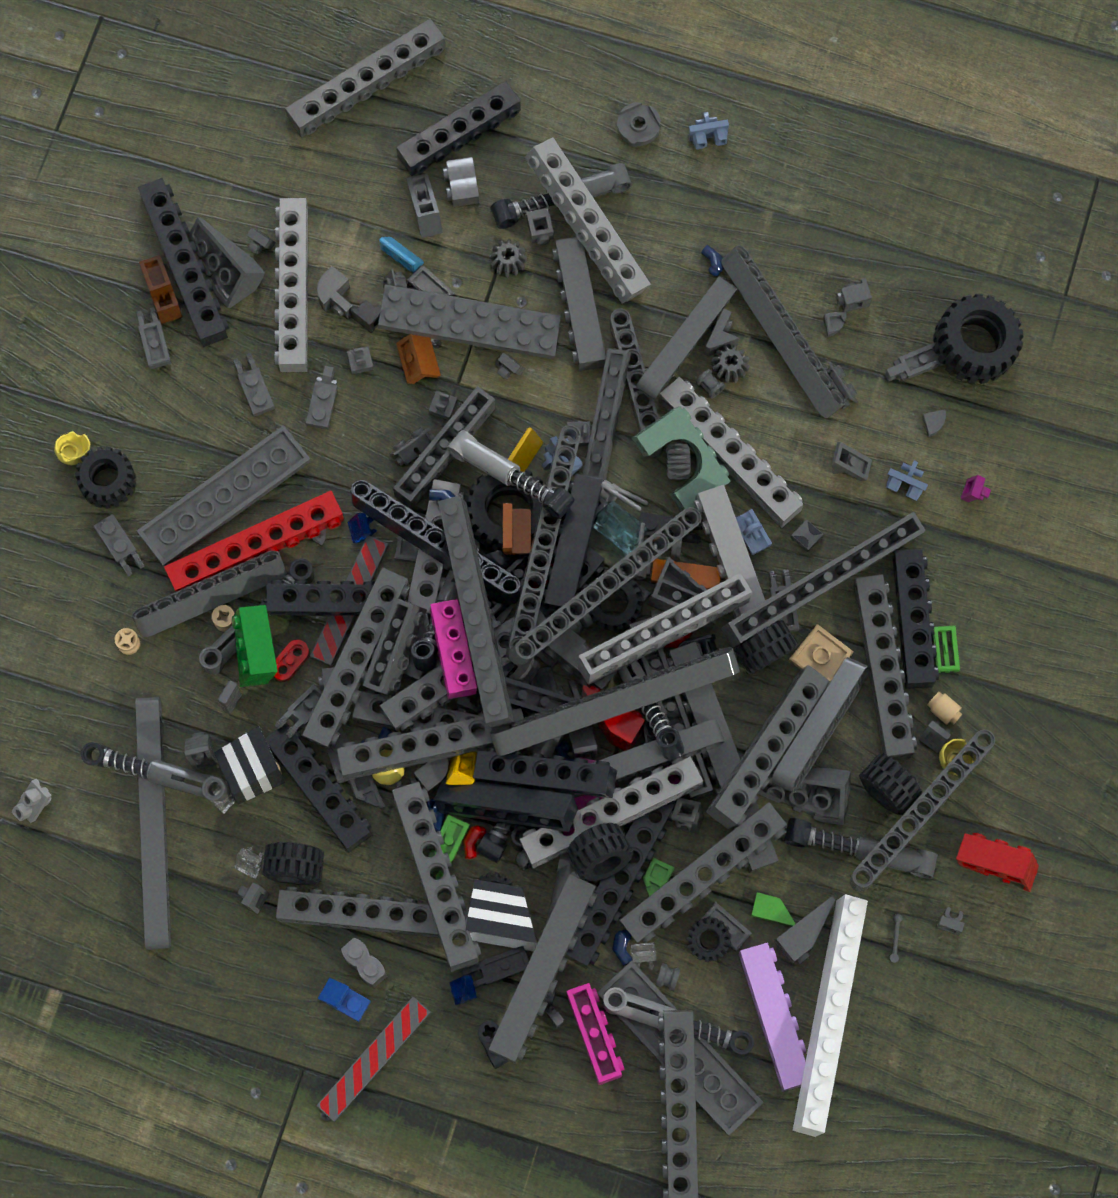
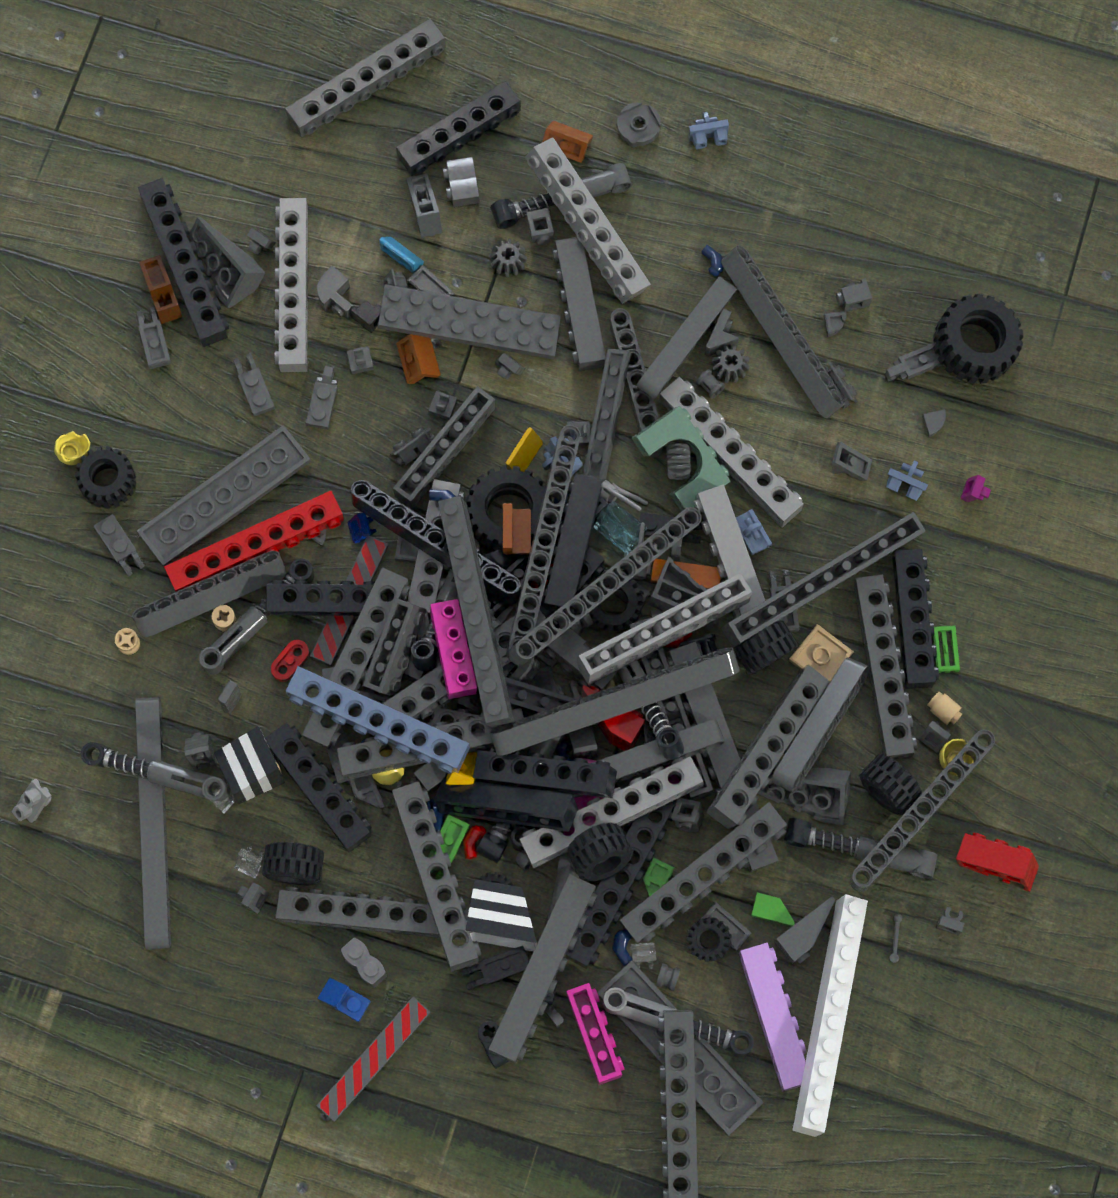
green wedge [232,605,278,687] -> none
dark grey hinge [275,684,322,738] -> none
piece [446,430,575,519] -> none
clear blue plate [449,975,477,1005] -> none
dark grey tile [791,520,824,552] -> none
none -> sand blue brick [286,666,470,774]
none -> dark orange panel [542,121,593,163]

